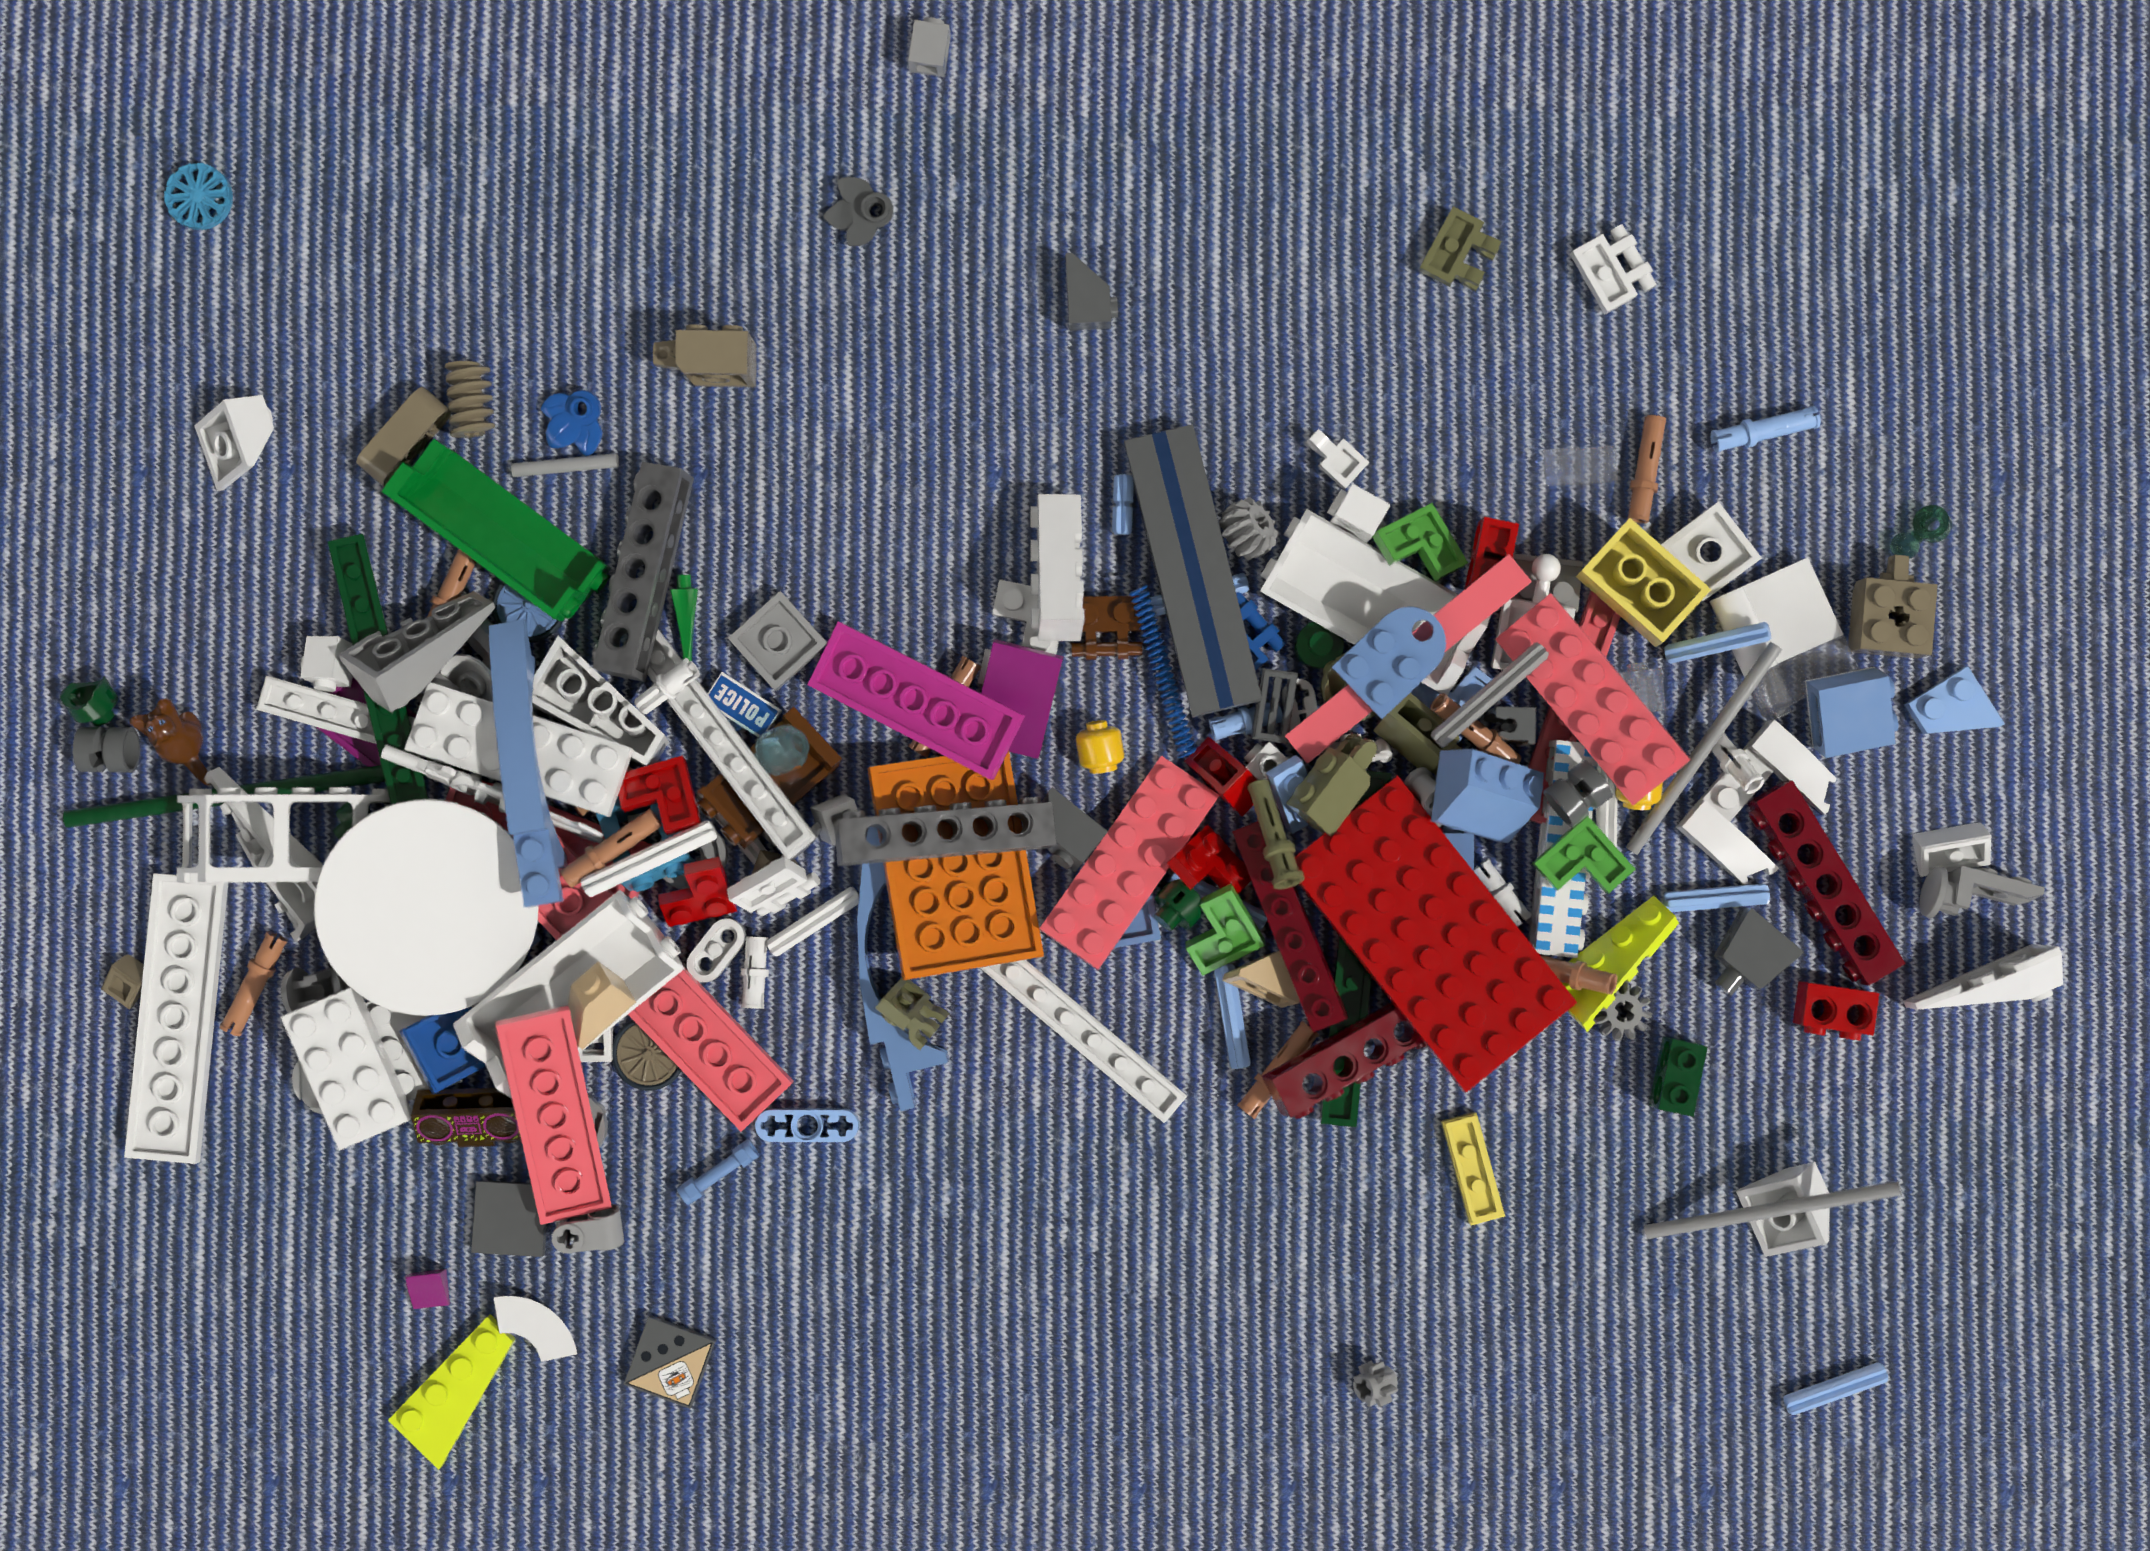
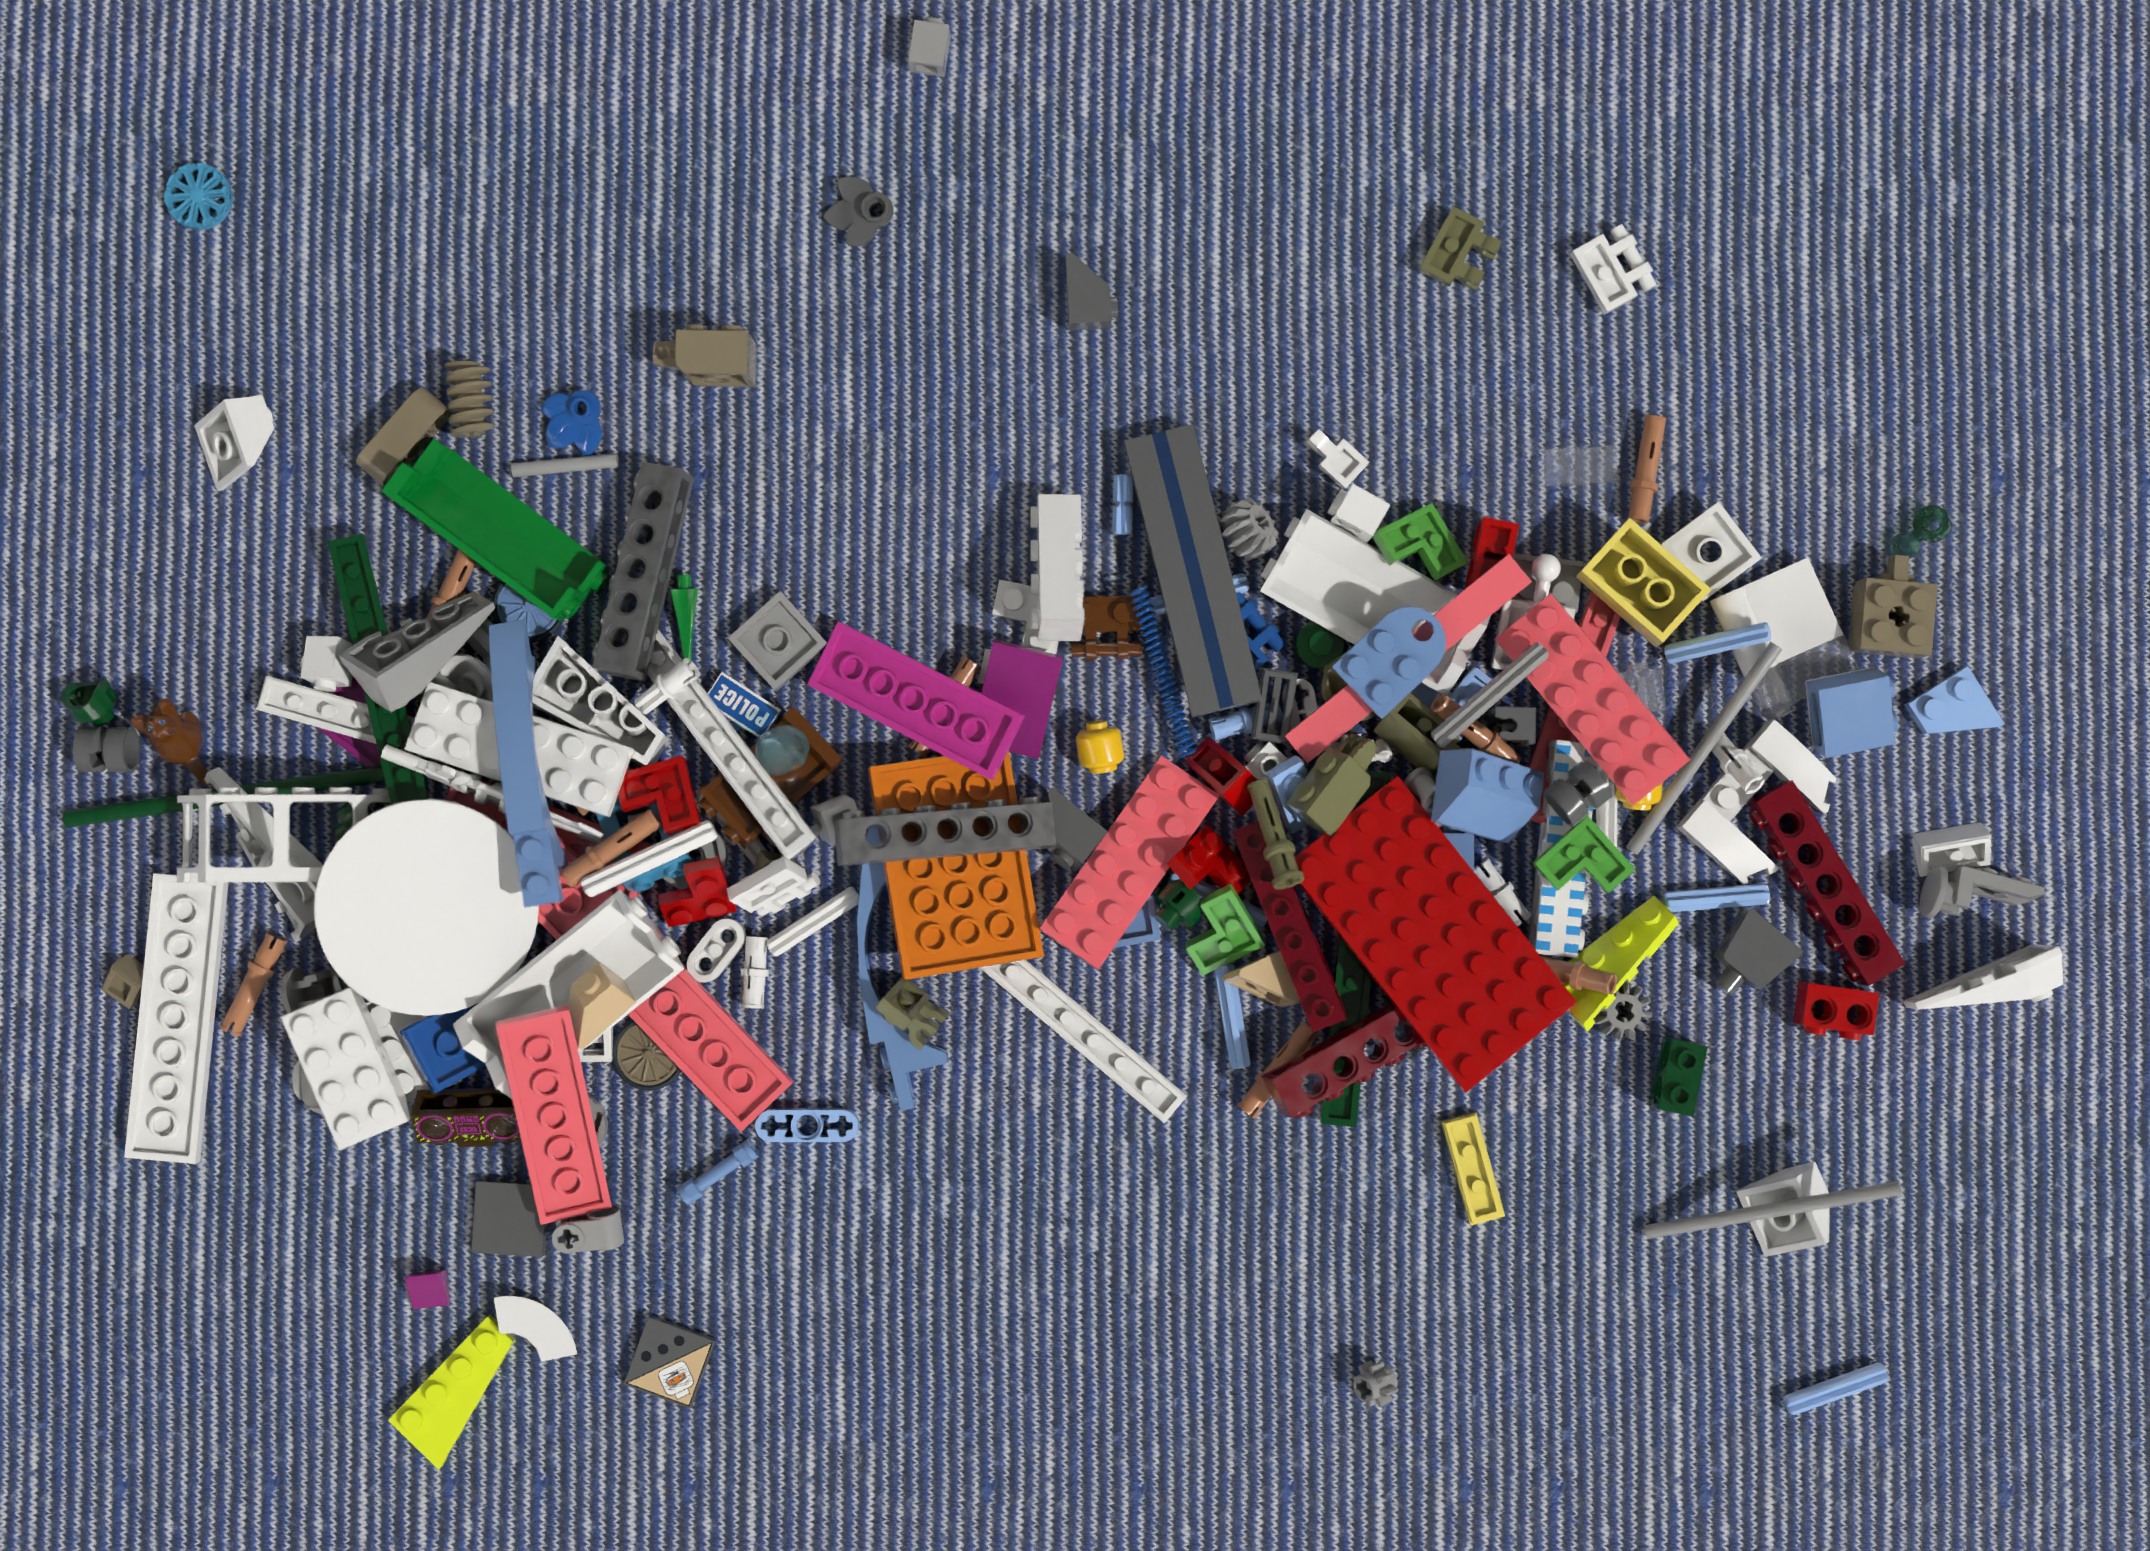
light blue pin [1710,406,1821,453] -> none

